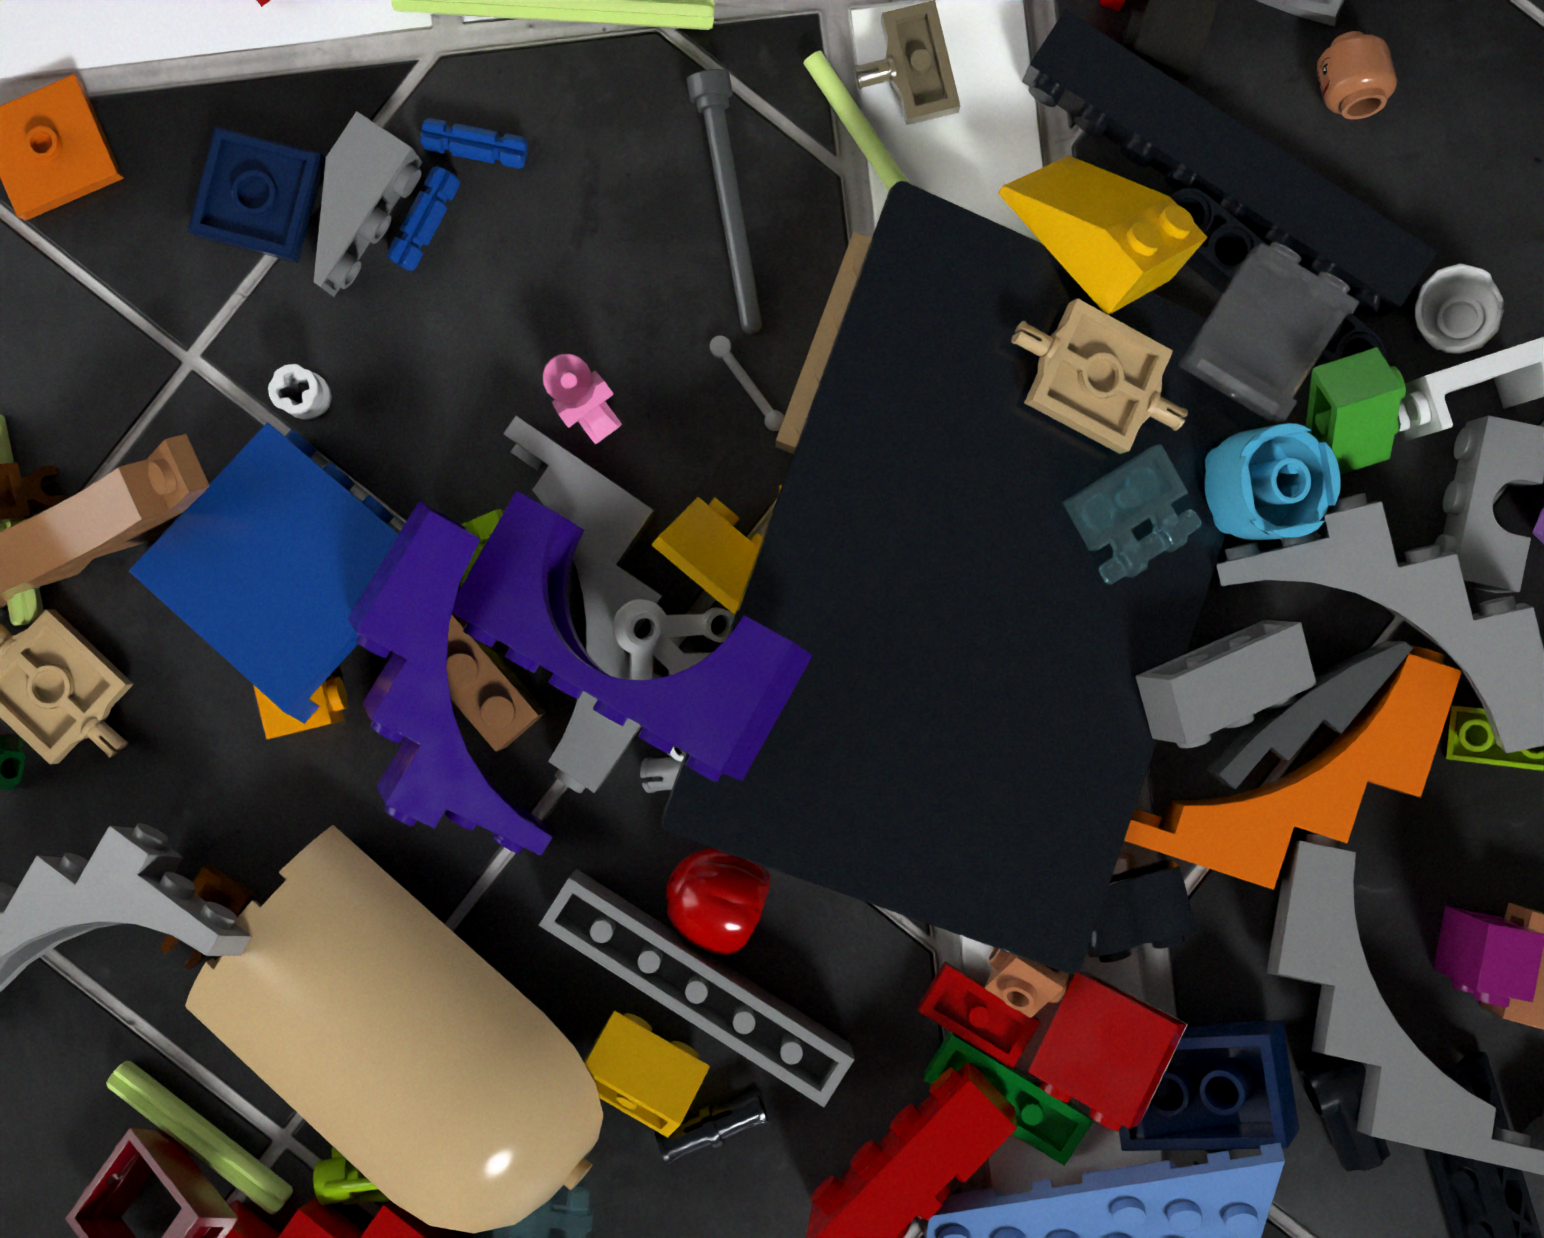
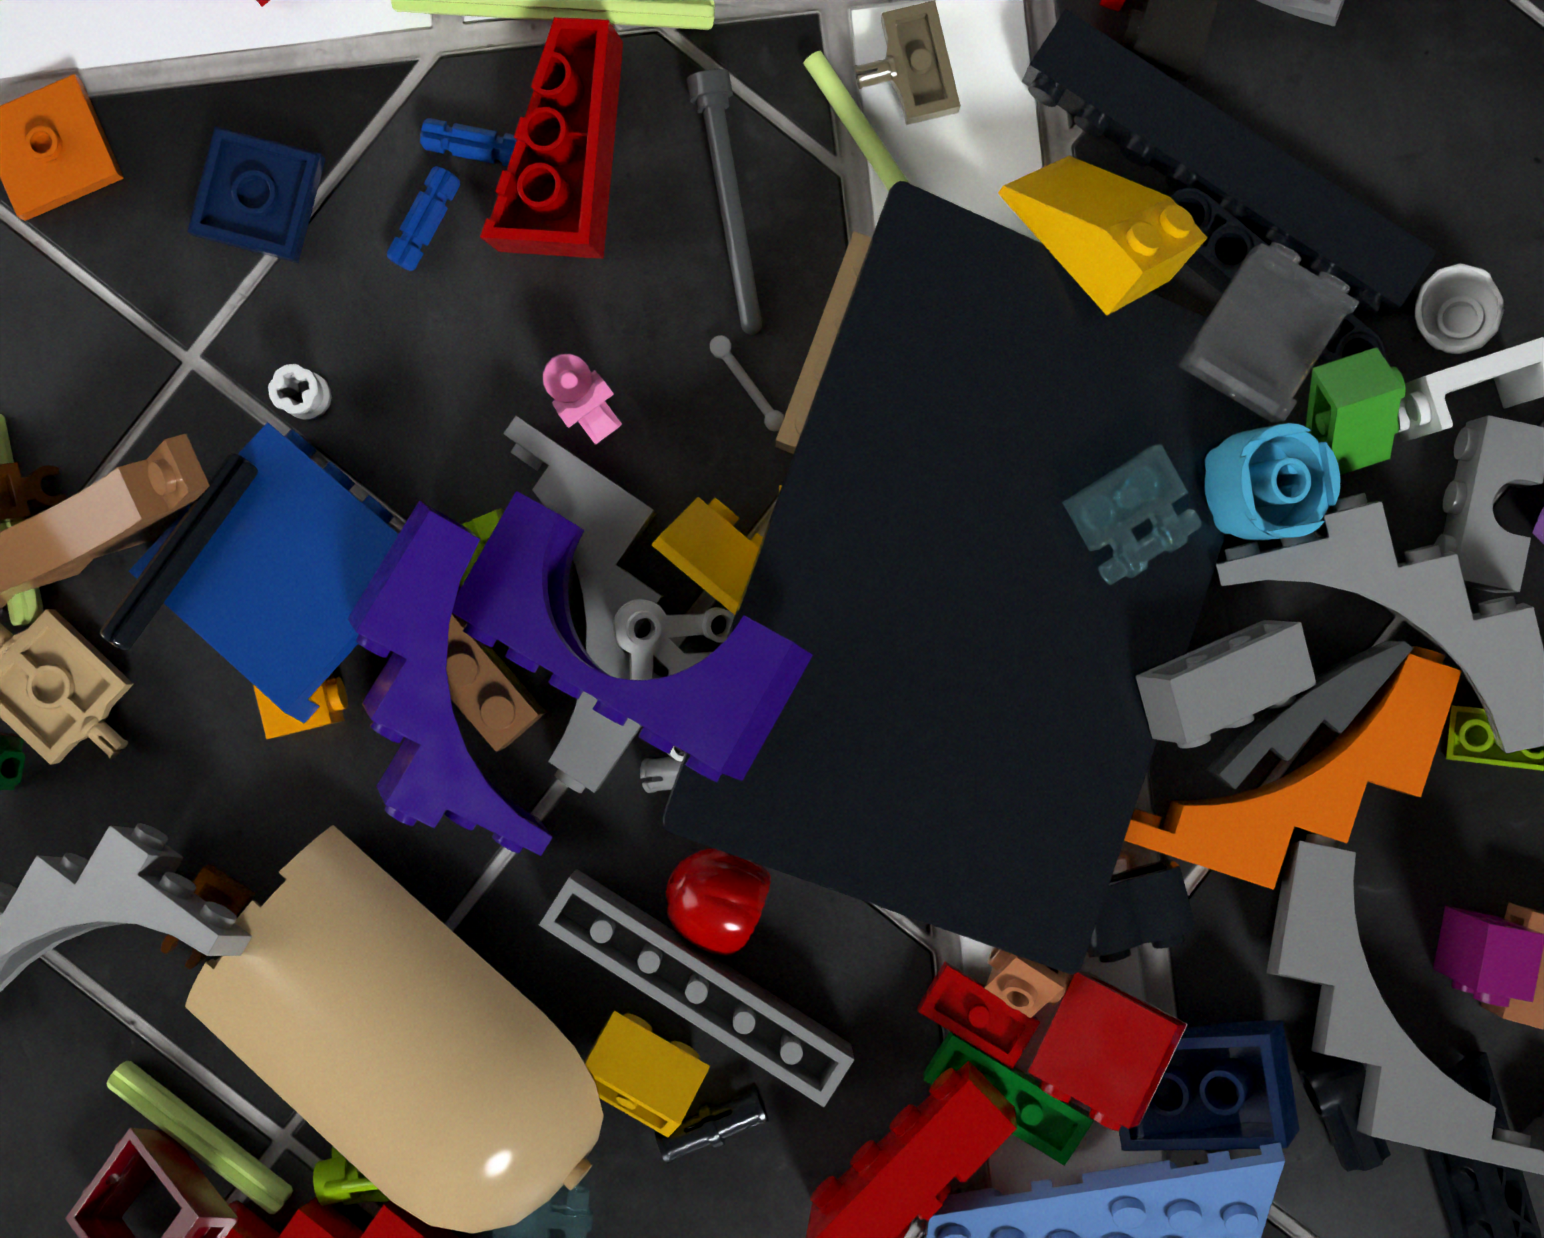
light grey slope [314,111,423,297] -> none
tan plate [1011,298,1188,454] -> none
nougat head [1316,31,1397,120] -> none
none -> black axle [100,453,258,650]
none -> red wedge [480,17,623,259]

